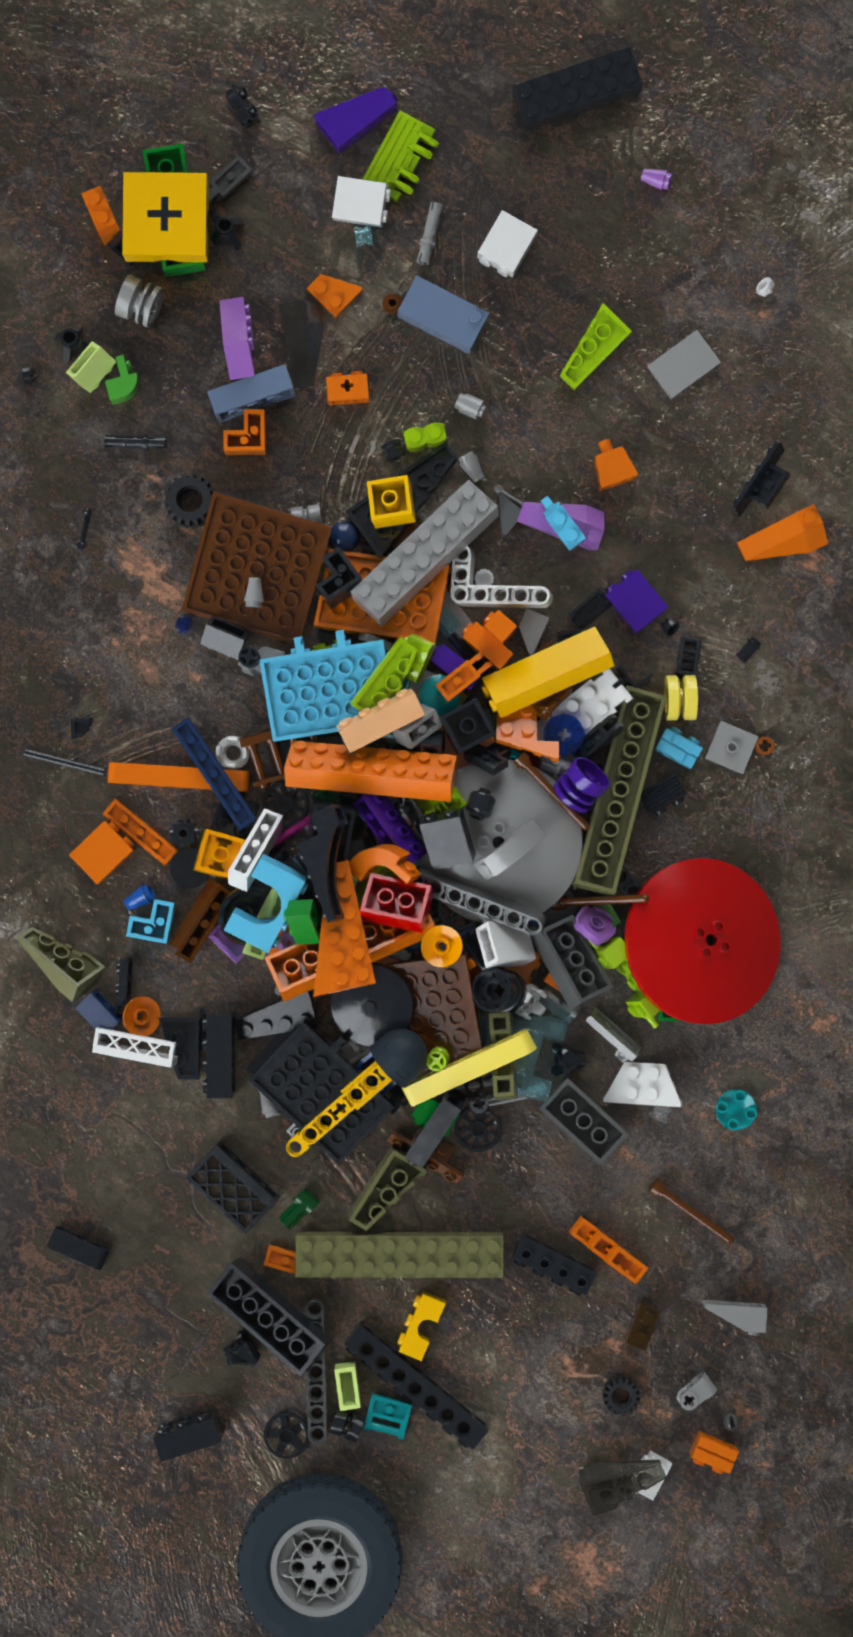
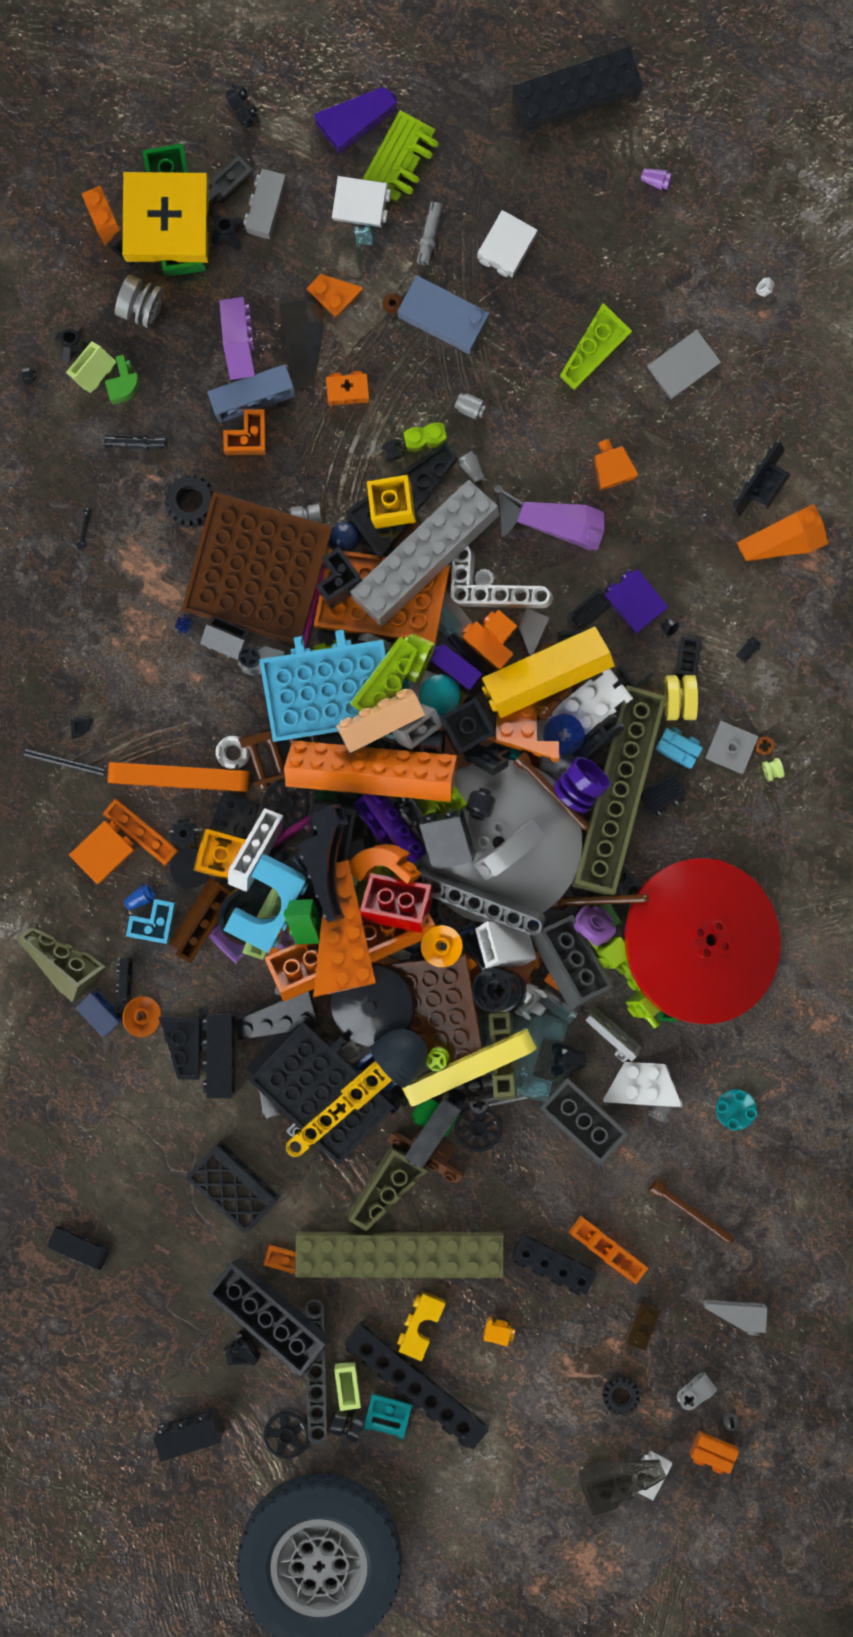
white fence [92,1027,178,1068] -> none
dark blue tile [171,717,257,831] -> none
light grey cone [244,577,264,608] -> none
dark green piece [279,1188,320,1230] -> none
orange hinge [435,651,492,702] -> none
medium azure hinge [541,496,586,551] -> none
none -> light grey brick [243,169,287,240]
none -> dark pink bar [302,569,325,649]
none -> light orange brick [483,1316,515,1346]
none -> yellowish green wheel [762,758,785,782]

